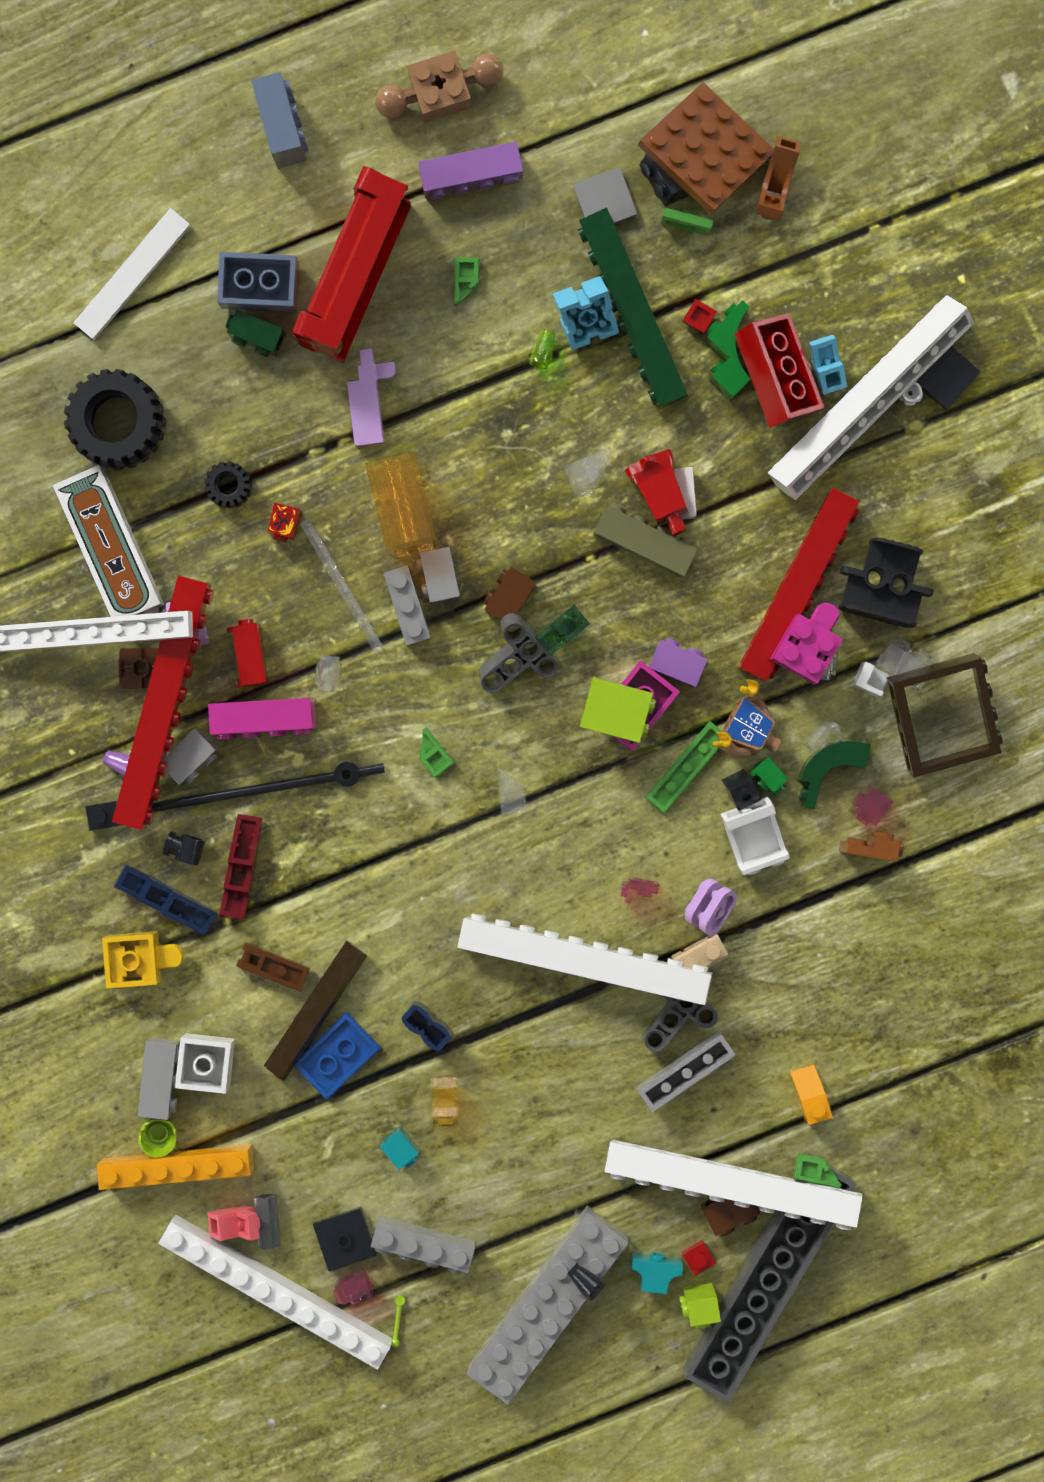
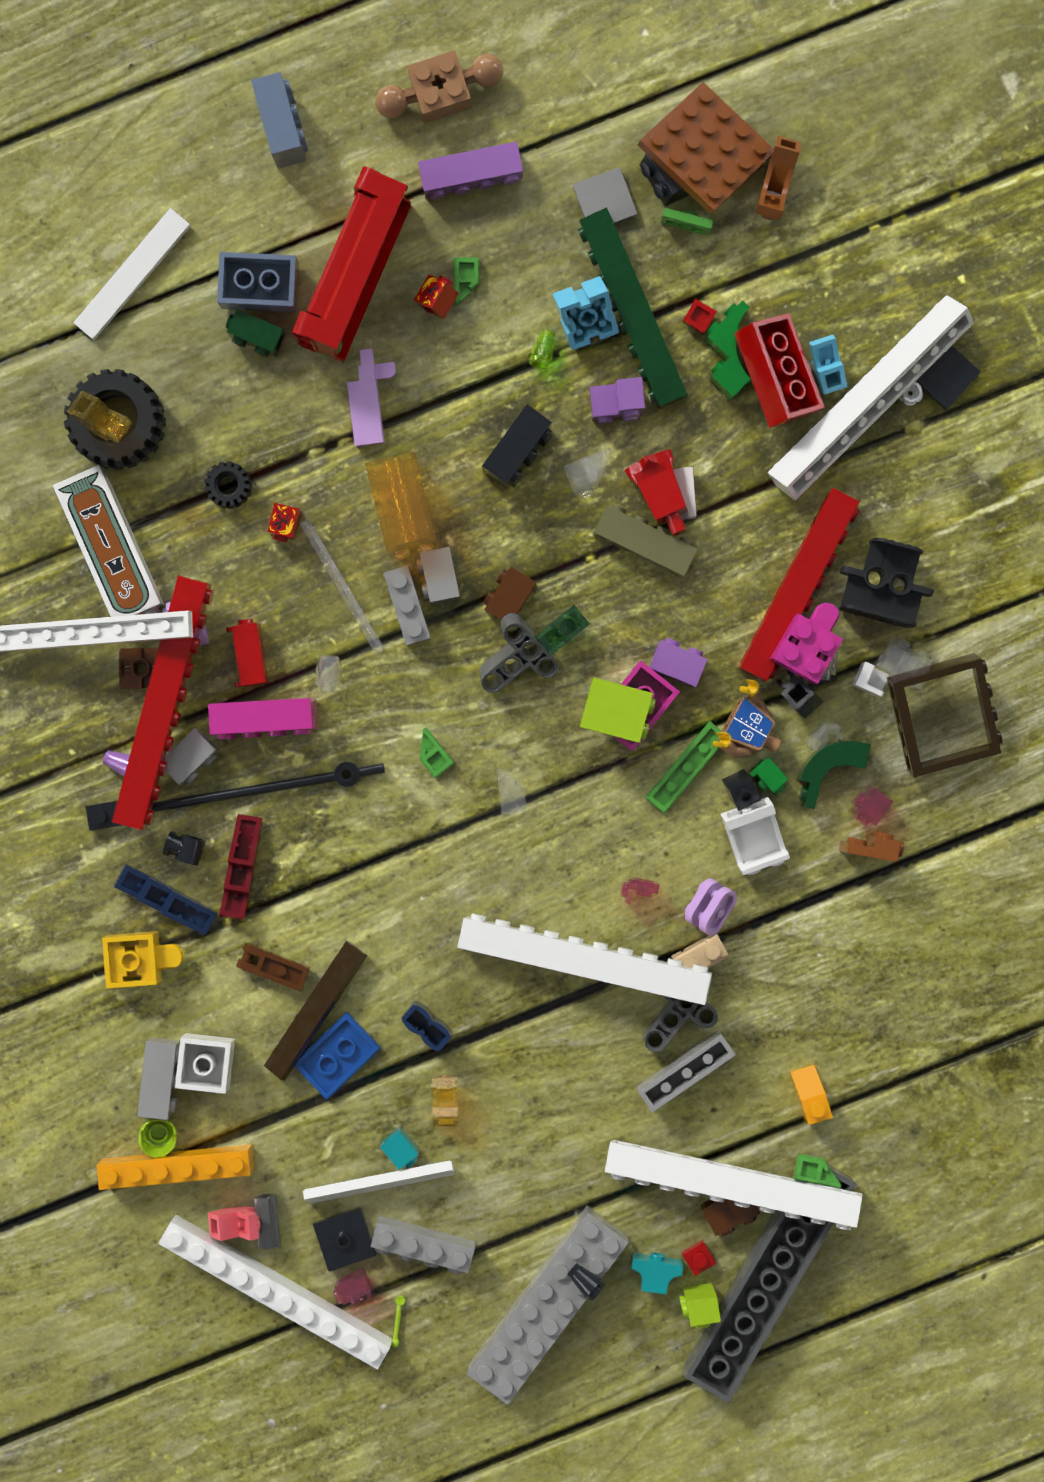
none -> clear yellow brick [67,391,132,443]
none -> white tile [303,1161,456,1204]
none -> red brick [414,274,459,319]
none -> black piece [482,404,553,490]
none -> medium lavender brick [589,377,645,424]
none -> black brick [777,670,823,718]

